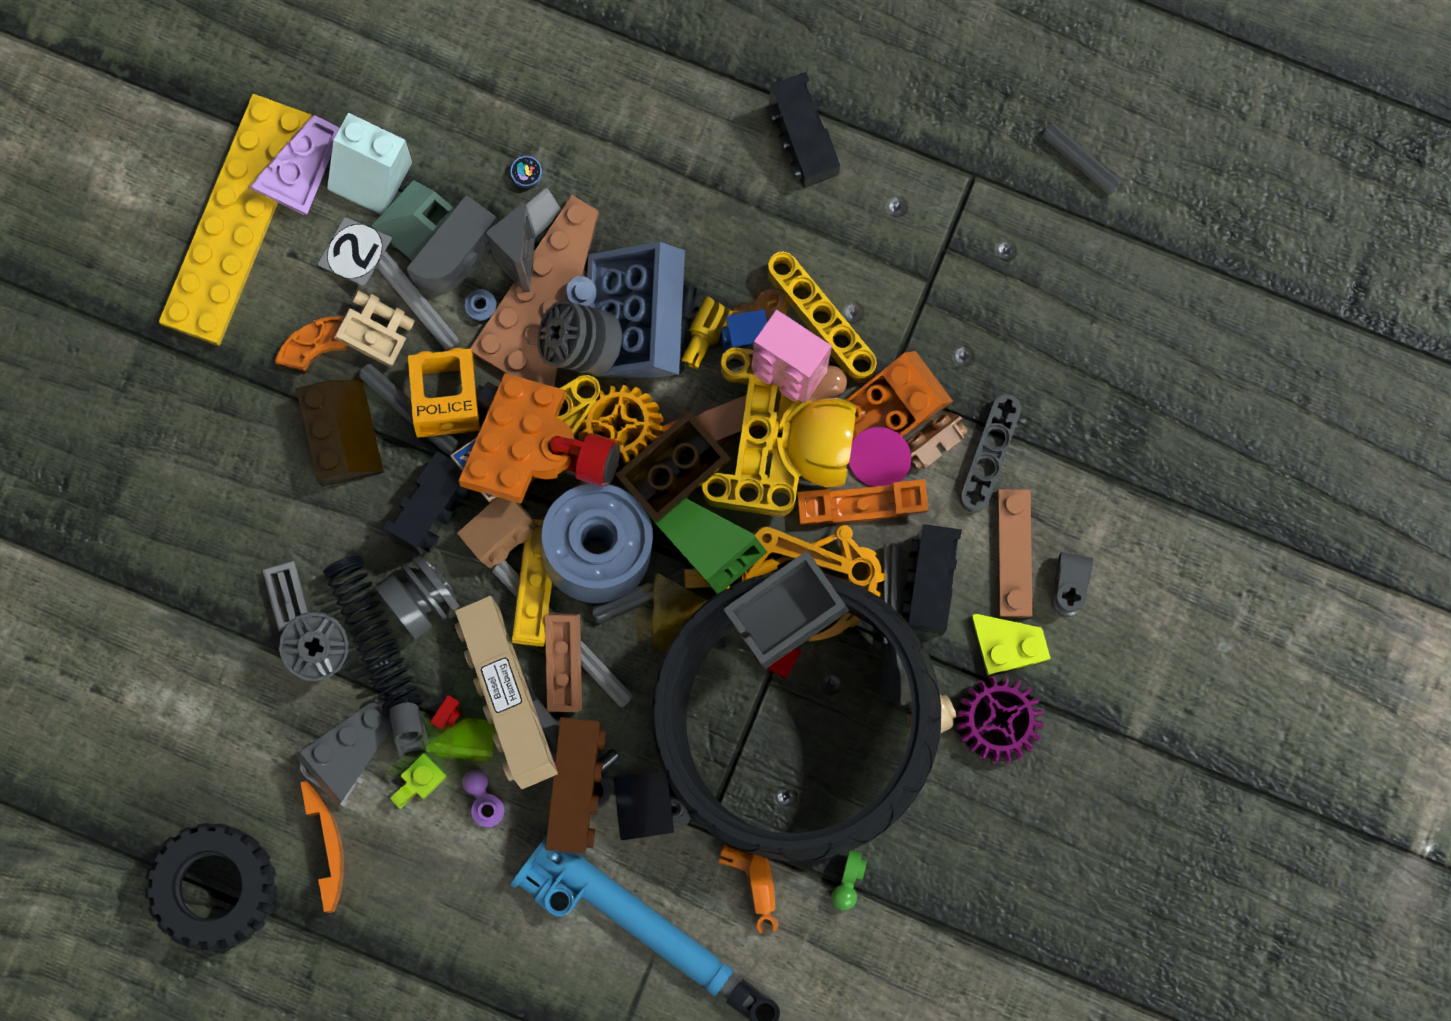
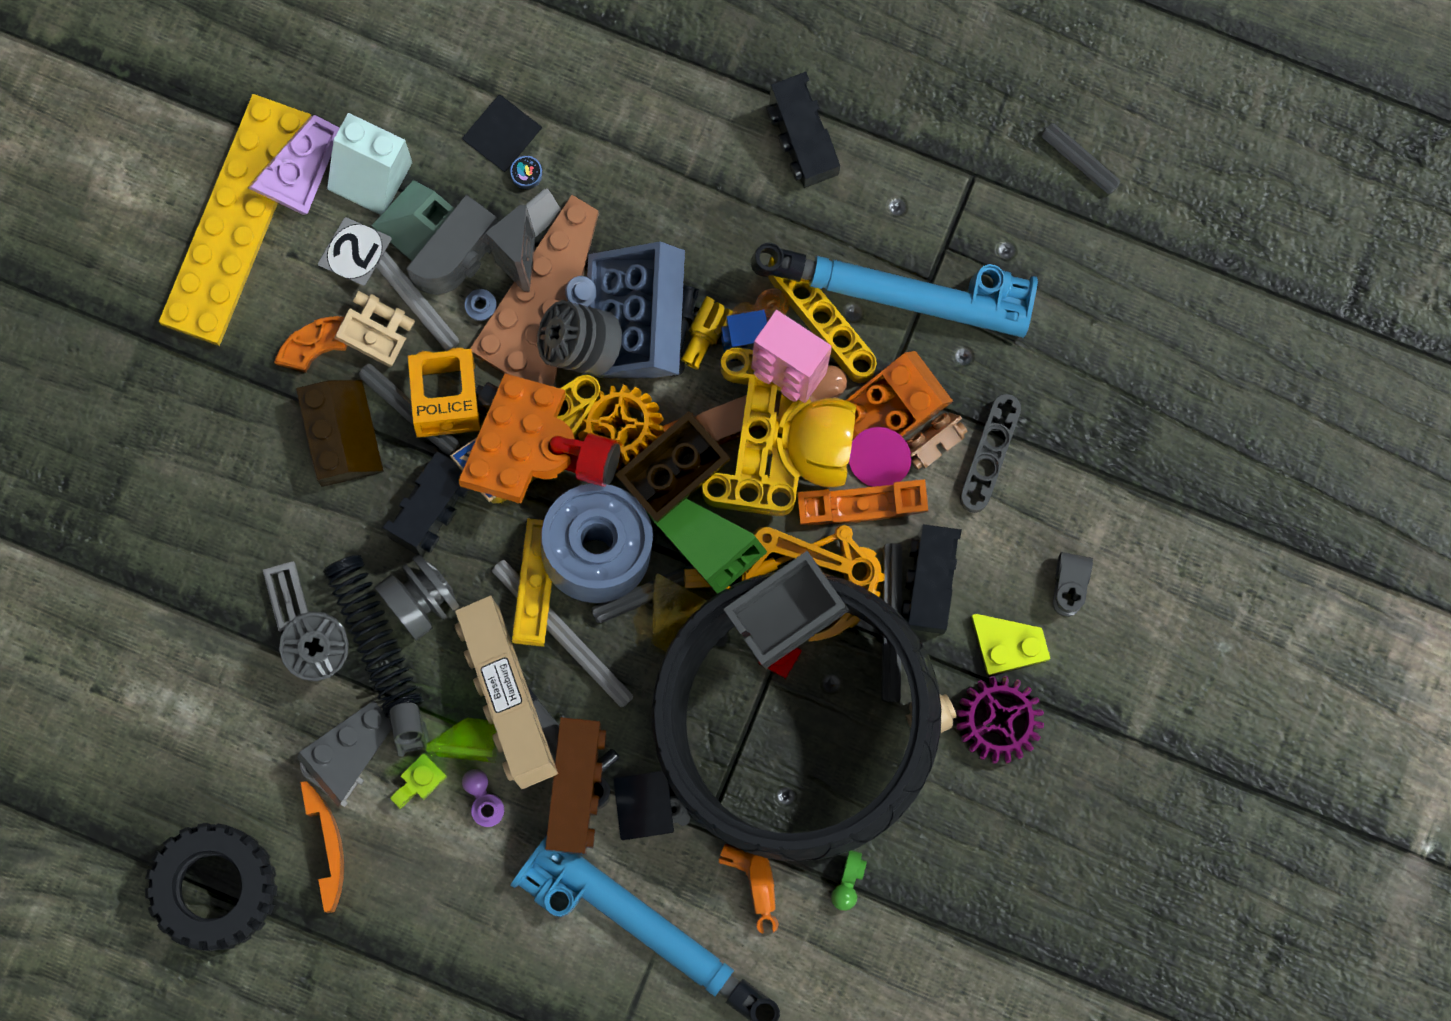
red plate [430,695,462,732] -> none
medium nougat brick [457,497,538,569] -> none
nougat plate [545,613,582,712] -> none
nougat plate [997,489,1032,618] -> none
none -> black sticker [462,95,542,172]
none -> dark azure piece [751,243,1038,338]

